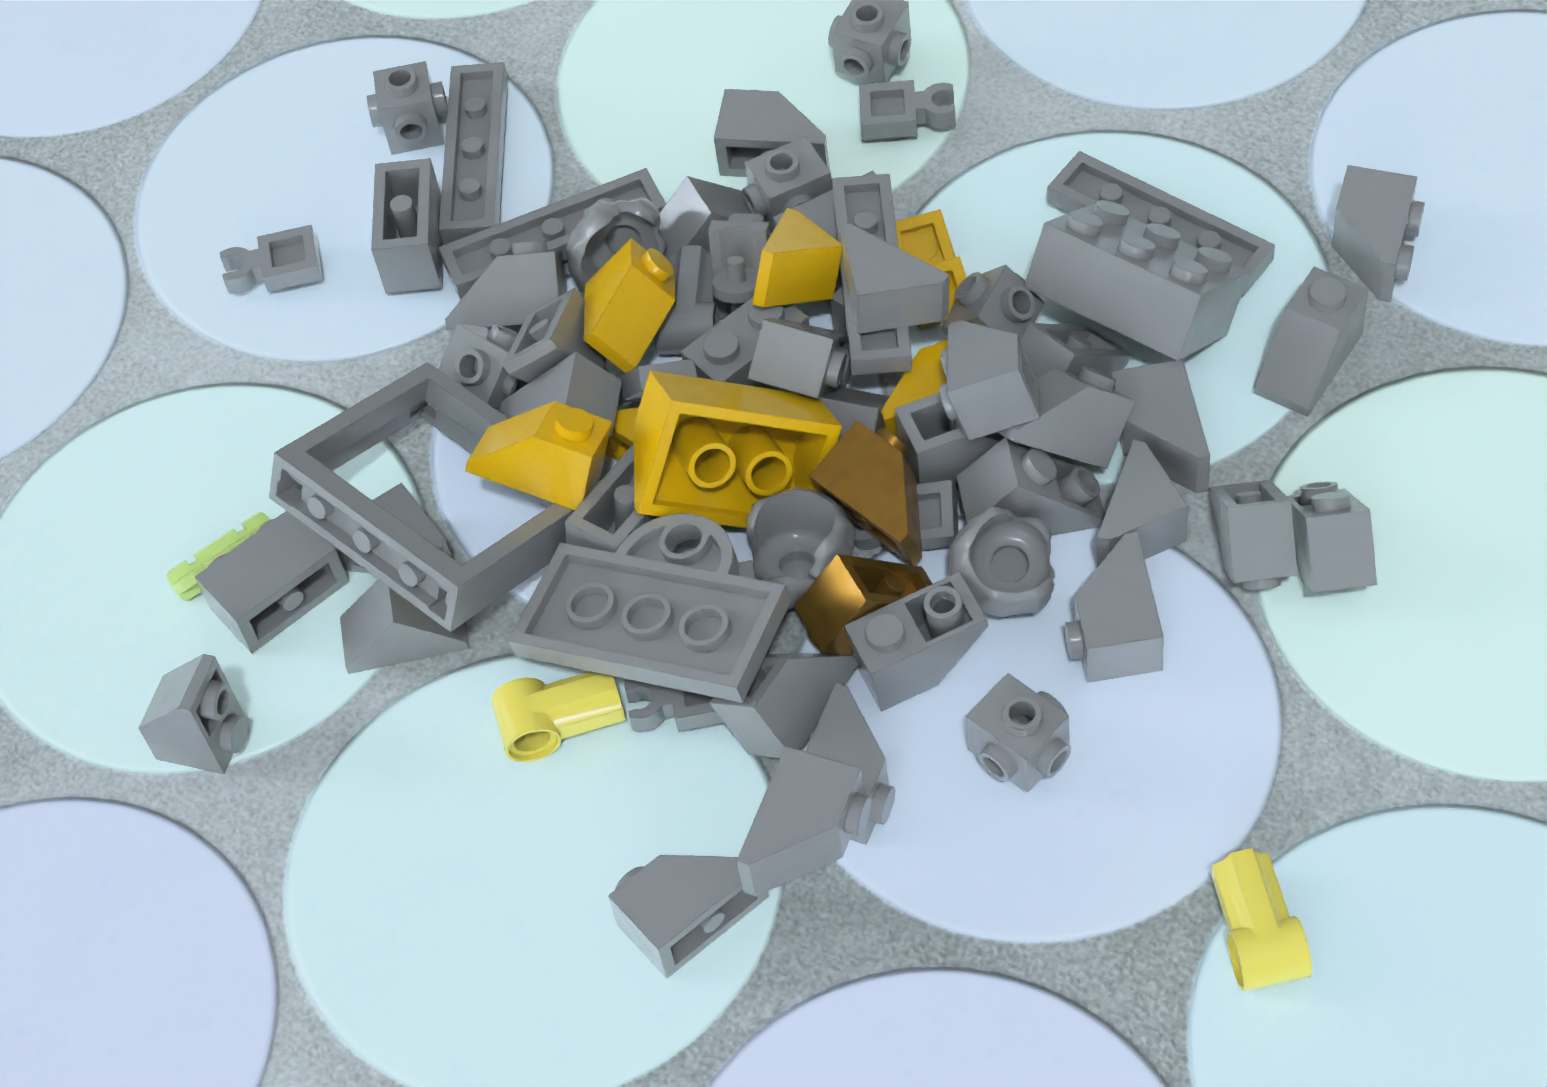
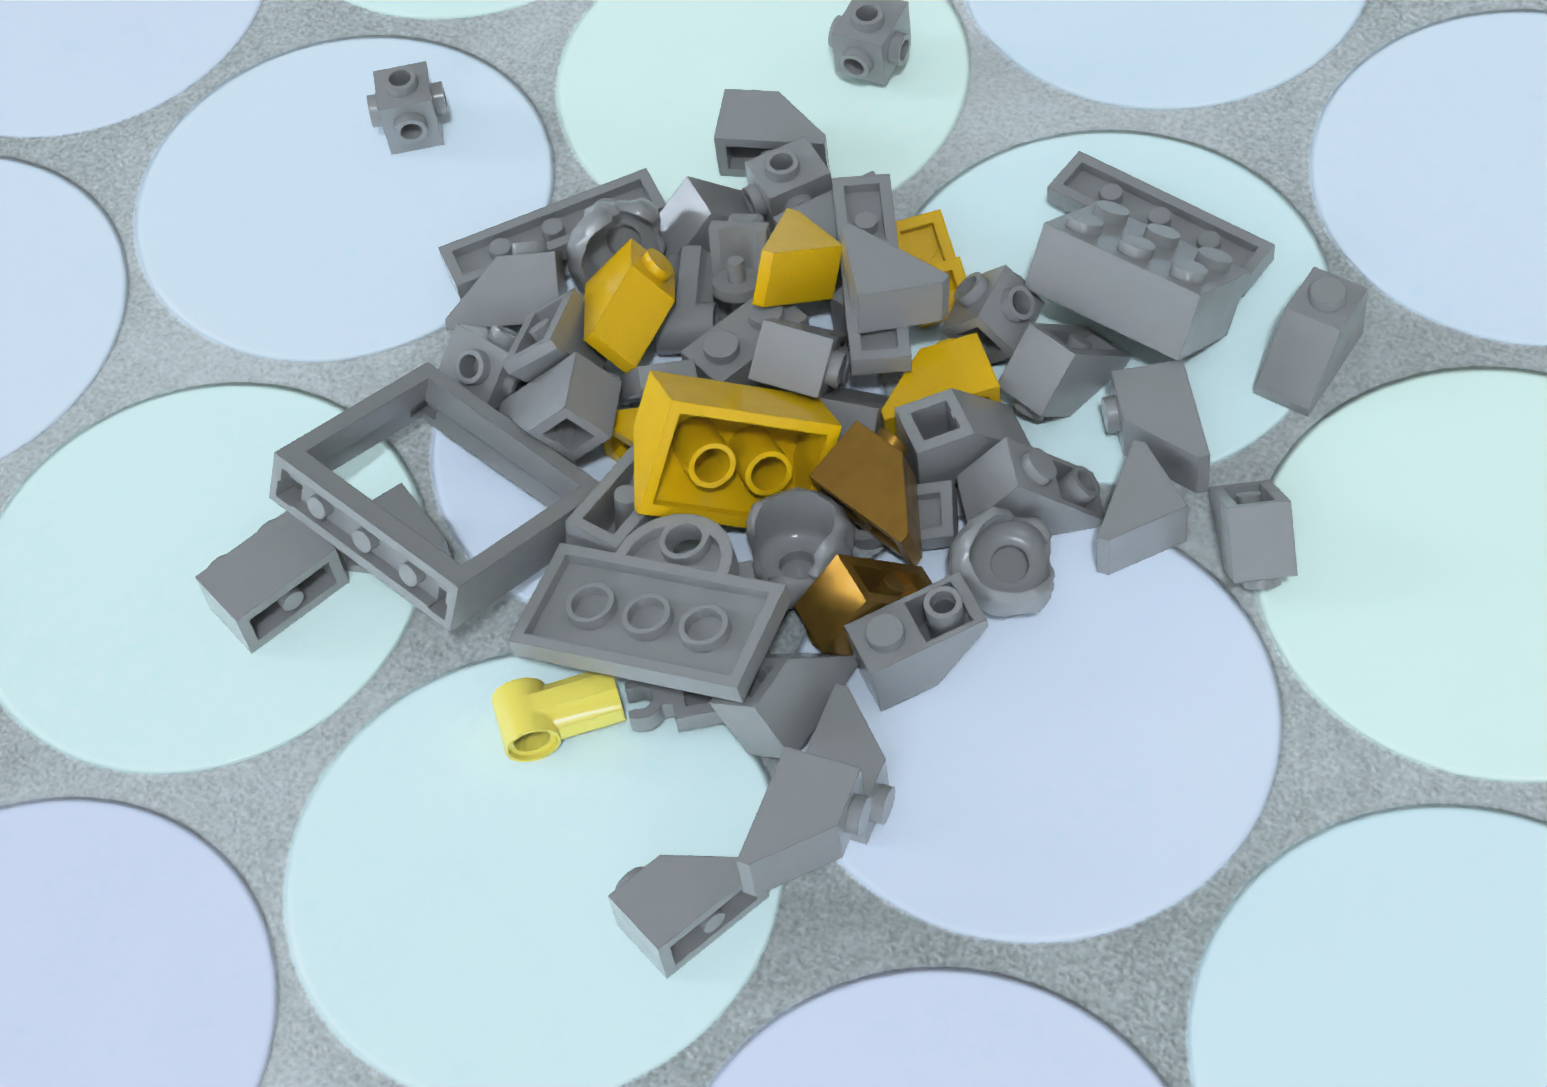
light grey slope [138,654,248,774] -> none
yellowish green axle [166,512,270,601] -> none
light grey plate [219,224,323,294] -> none
light grey slope [340,579,469,674] -> none
light grey brick [371,158,443,293] -> none
light grey plate [439,62,508,244] -> none
yellow slope [465,401,612,510] -> none
light grey plate [859,80,956,140] -> none
light grey slope [940,320,1040,441] -> none
light grey brick [965,673,1071,792] -> none
light grey slope [998,366,1135,469] -> none
light grey slope [1065,531,1164,683] -> none
light yellow piece [1211,848,1312,992] -> none
light grey slope [1287,481,1377,593] -> none
light grey slope [1332,165,1425,302] -> none

